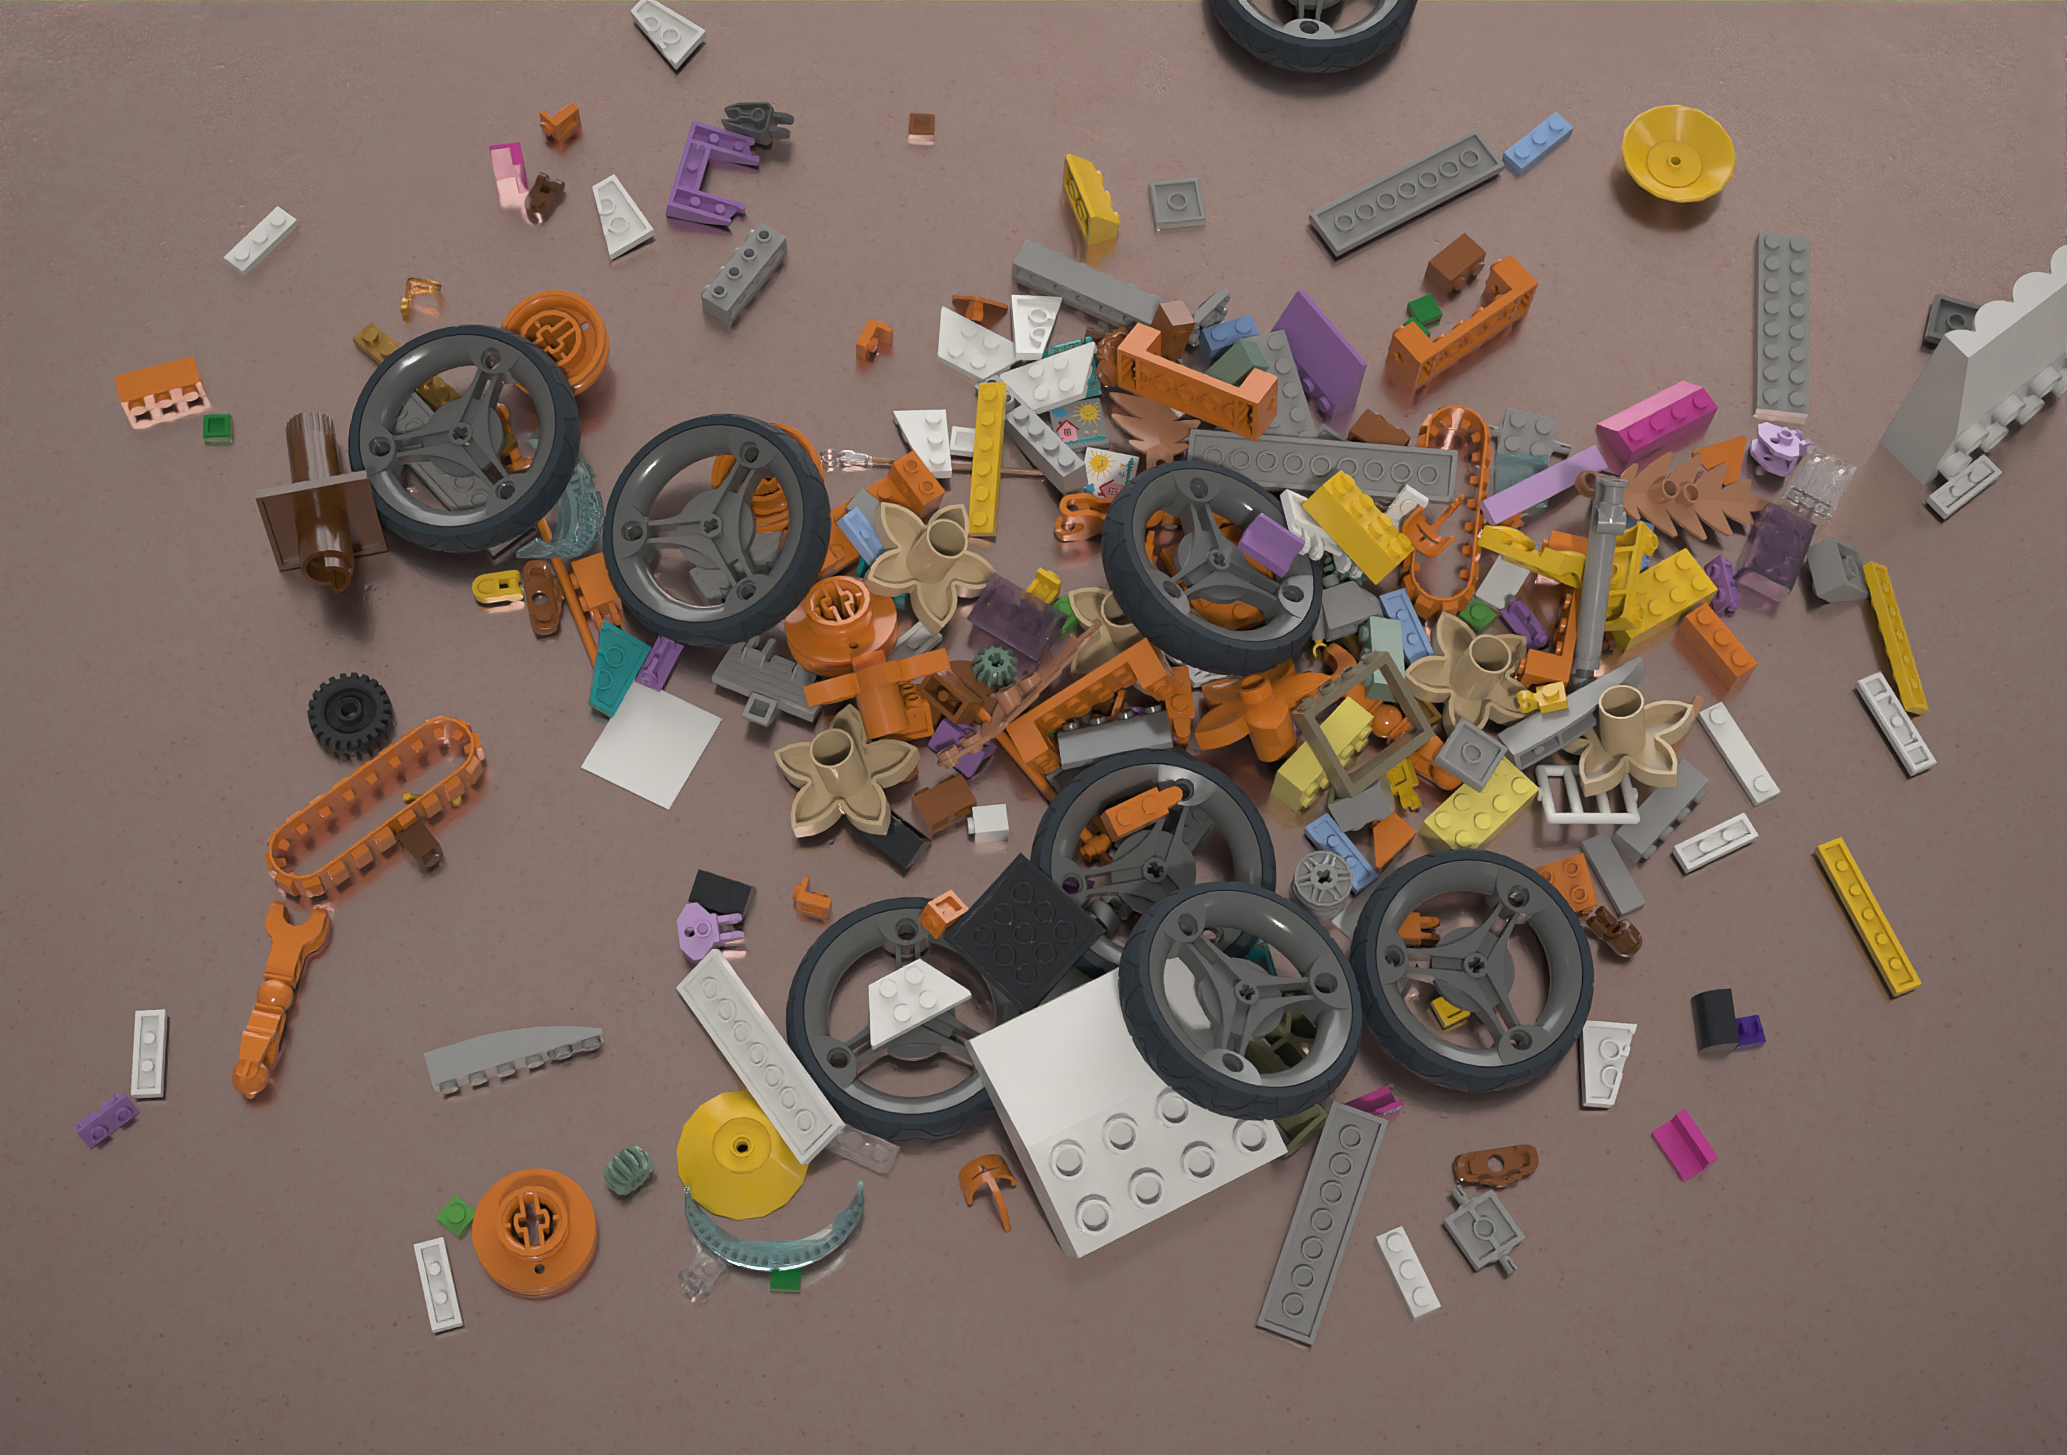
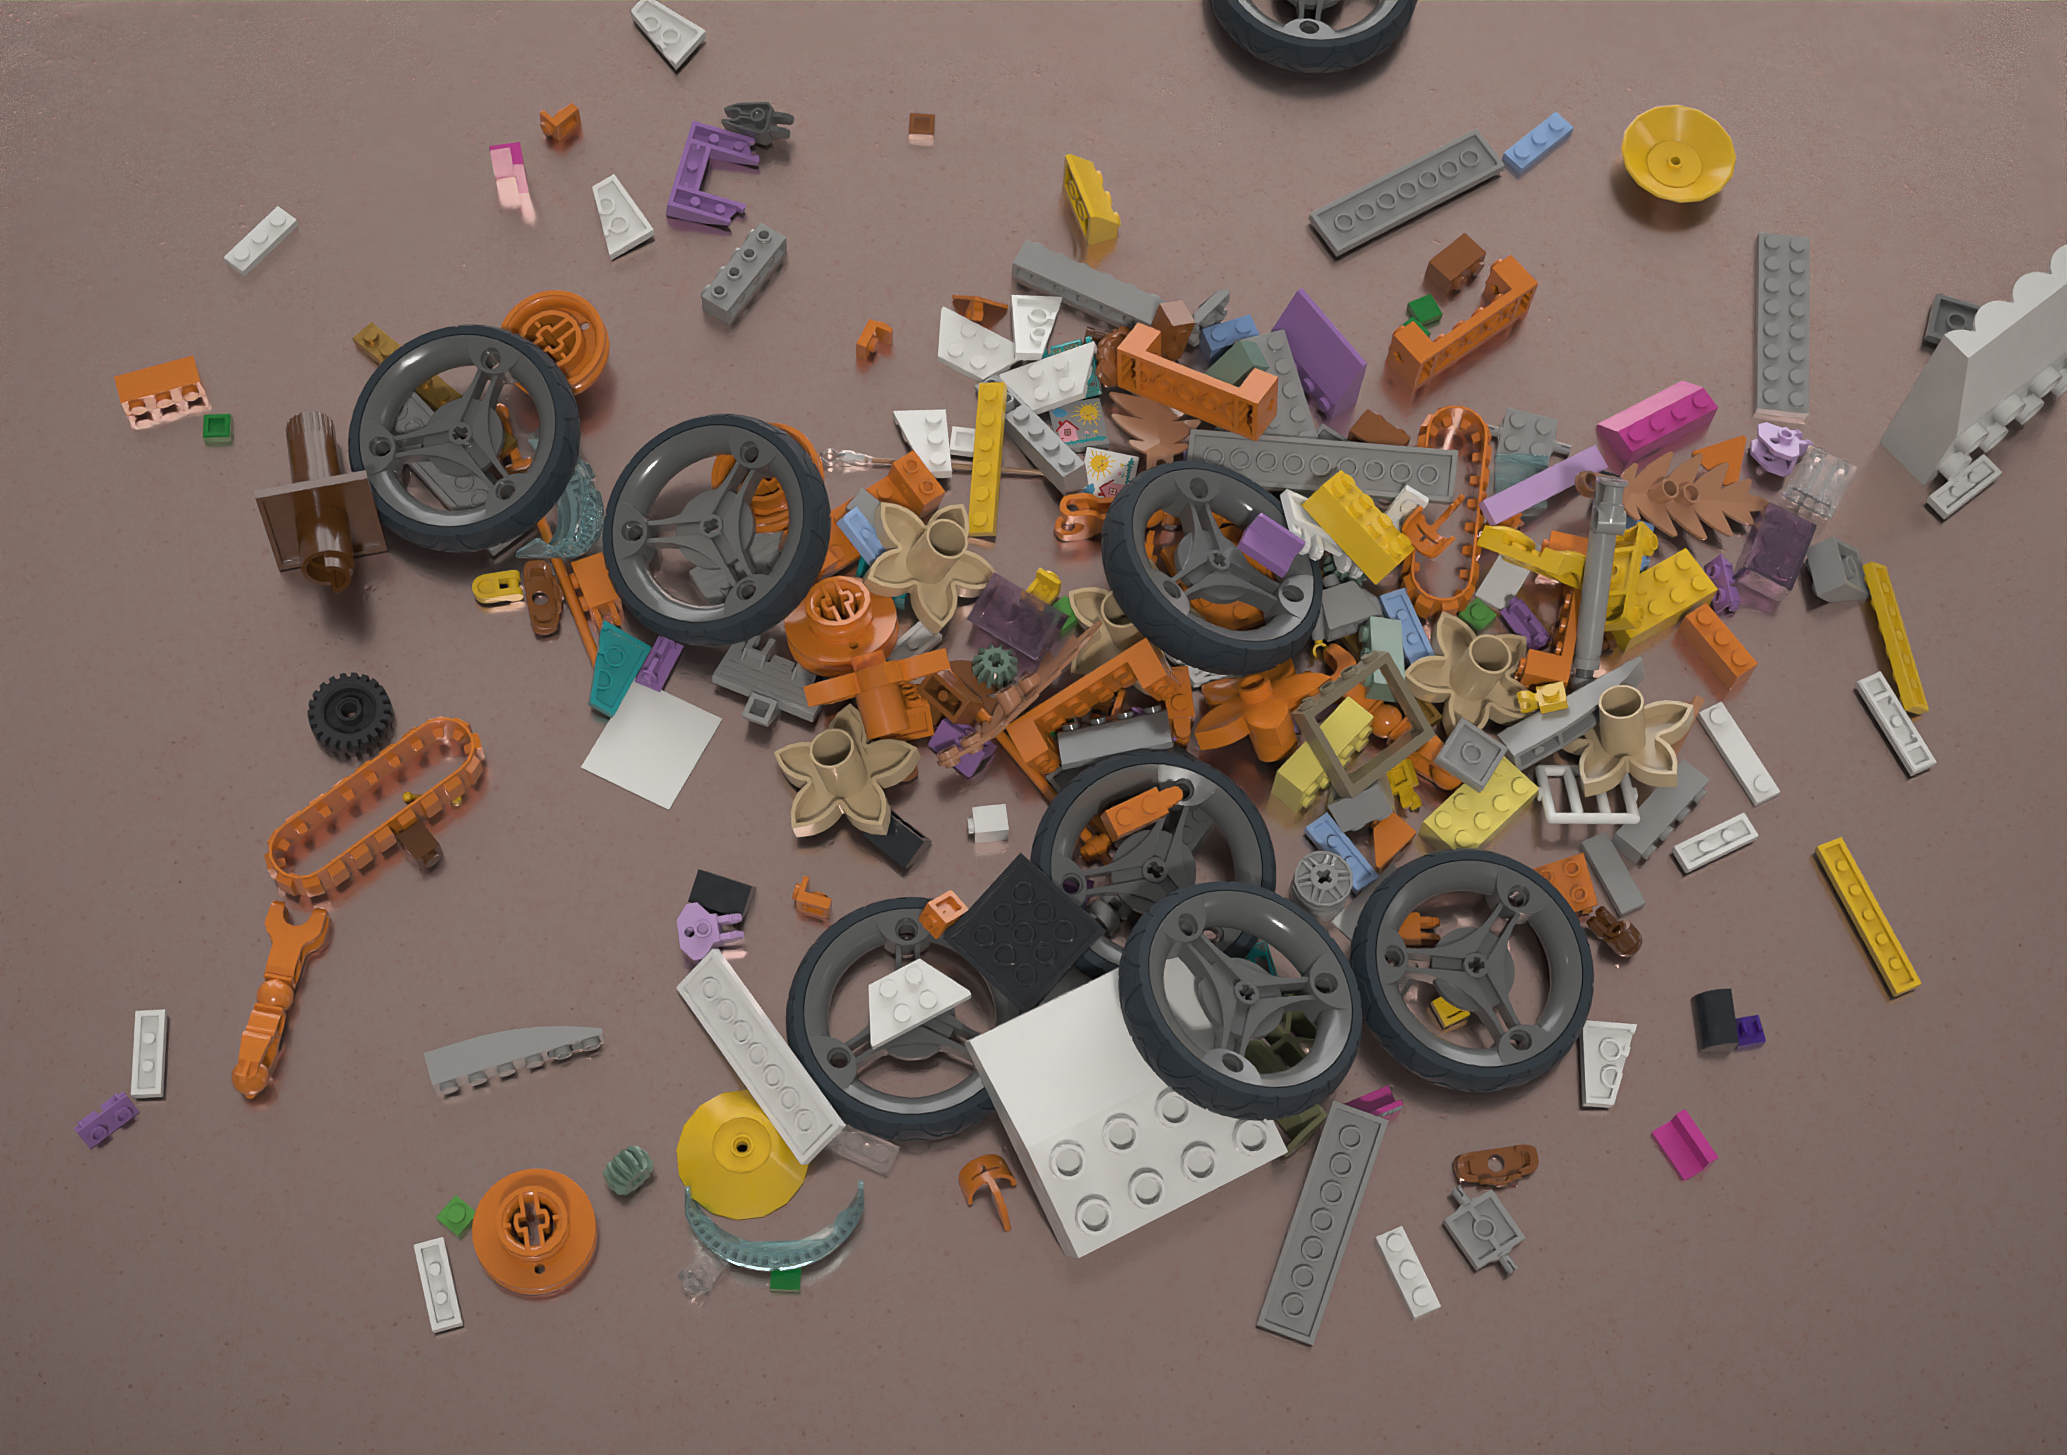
clear orange piece [400,278,442,315] -> none
reddish brown plate [524,172,565,219] -> none
dark orange brick [912,774,977,835] -> none
light grey tile [1148,177,1207,230] -> none

